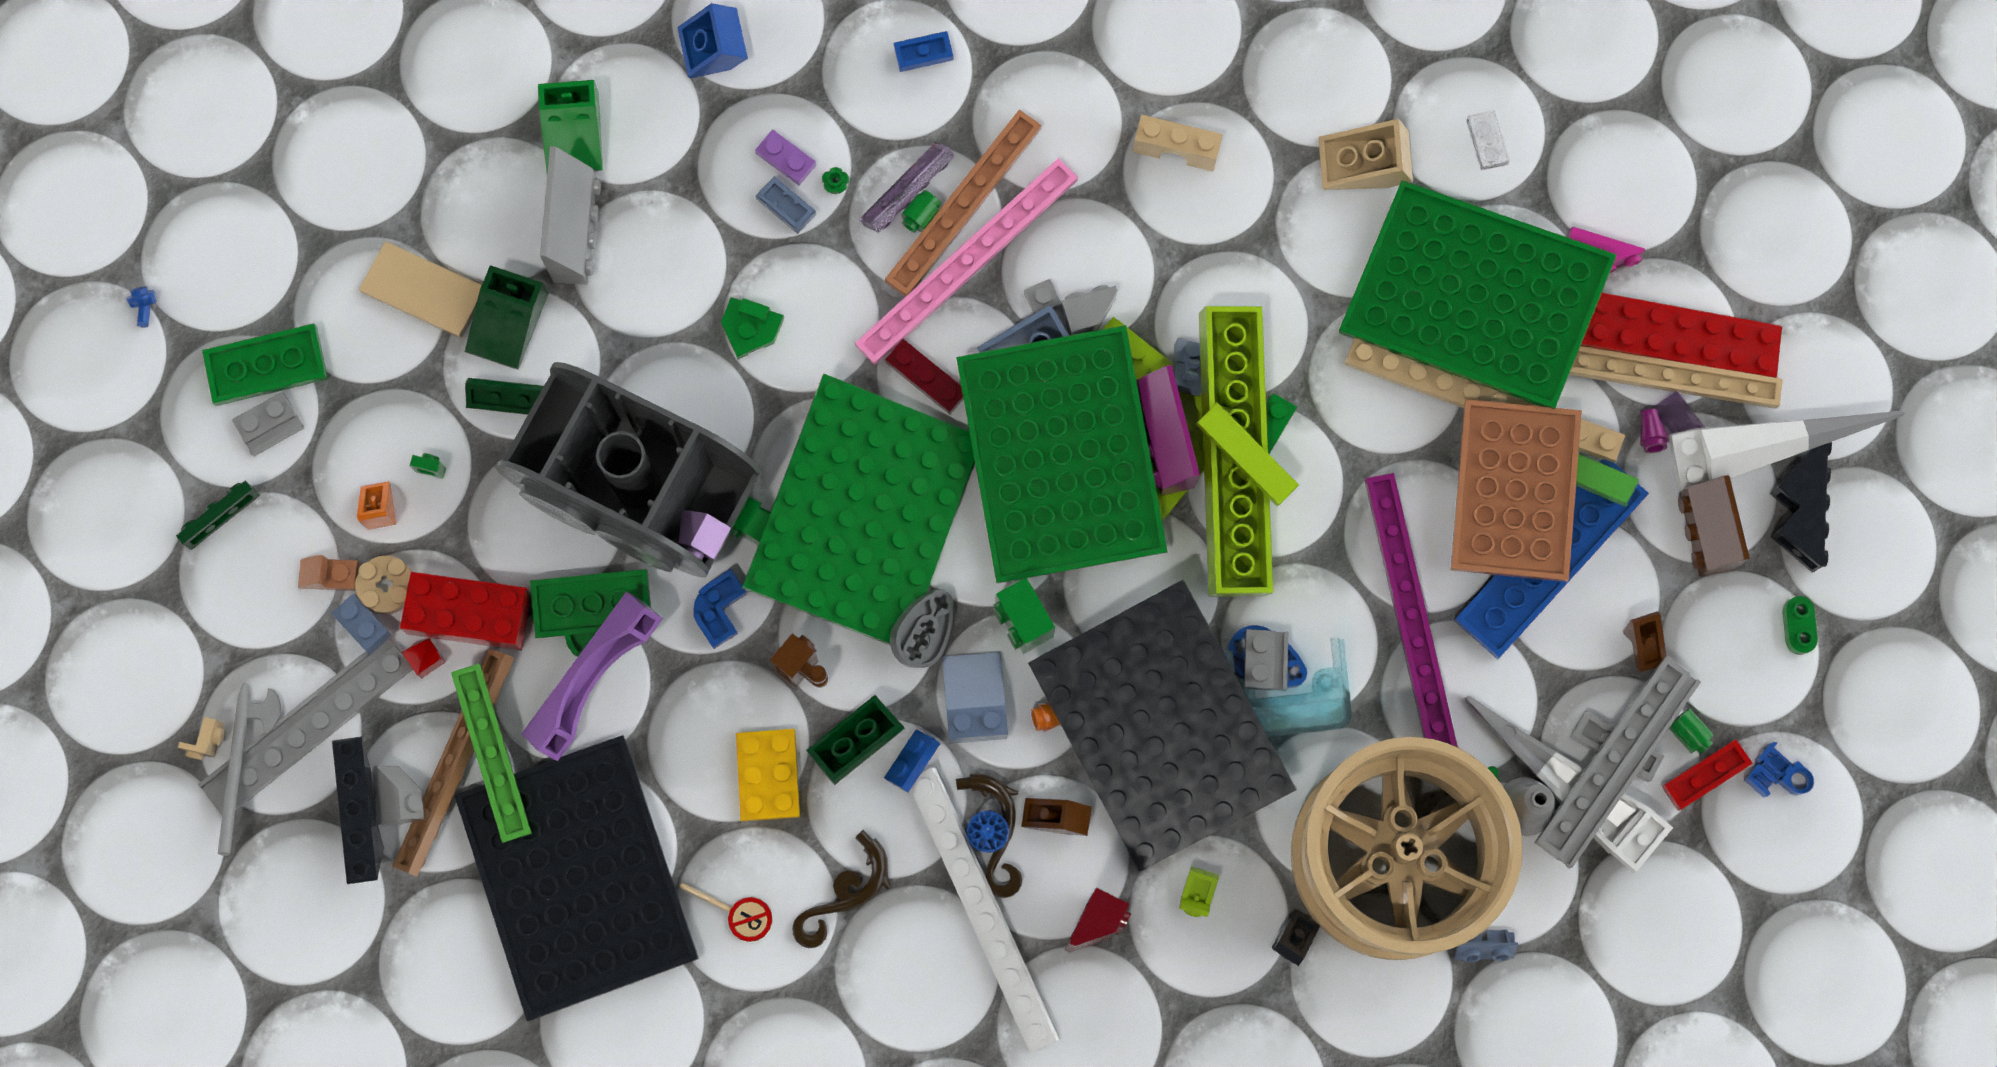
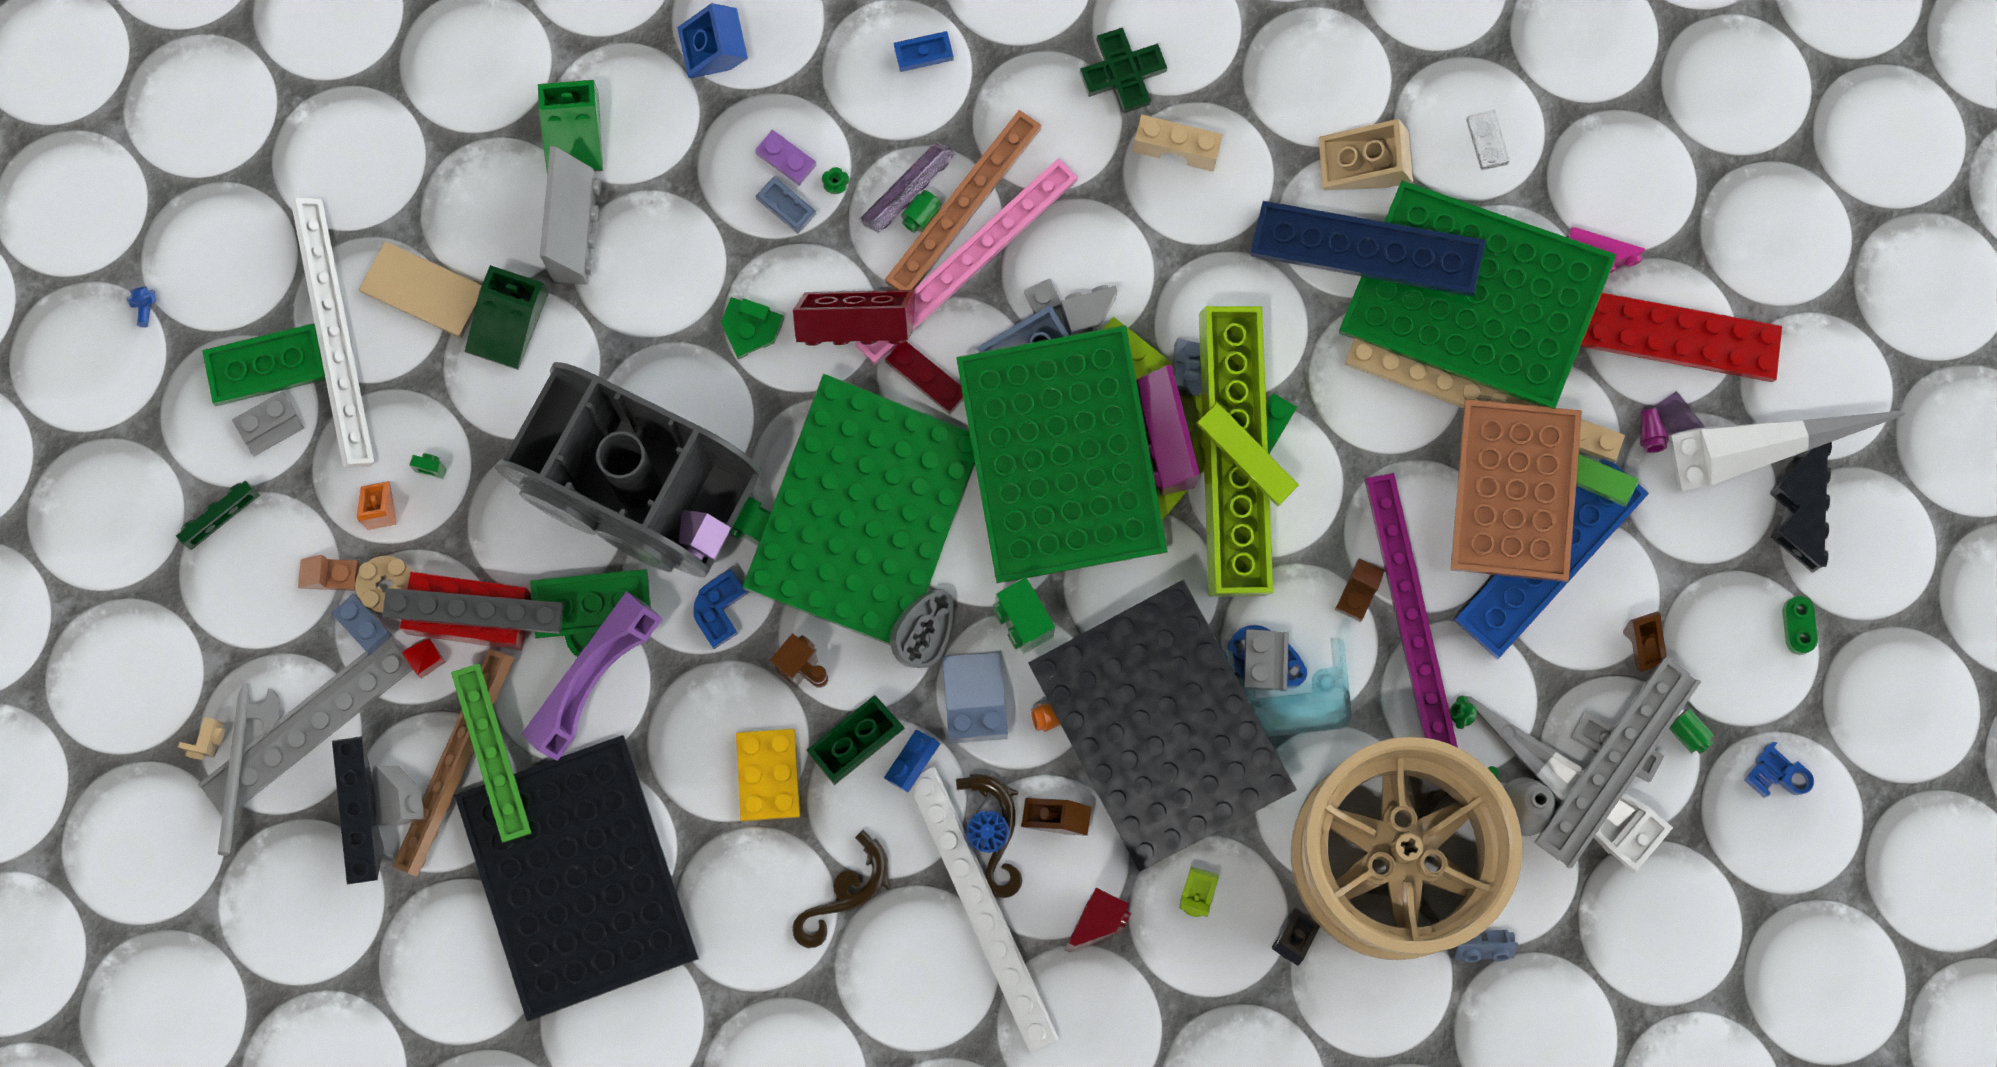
dark green plate [465,378,544,415] -> none
piece [679,883,772,942] -> none
tan plate [1569,346,1783,409] -> none
red plate [1661,739,1753,811] -> none
slope [1678,475,1750,577] -> none
none -> white plate [291,198,374,468]
none -> dark grey plate [382,588,564,634]
none -> dark red slope [793,290,915,346]
none -> dark green plate [1080,27,1167,113]
none -> dark blue plate [1250,201,1486,297]
none -> reddish brown slope [1335,558,1385,622]
none -> green plate [1449,695,1477,729]

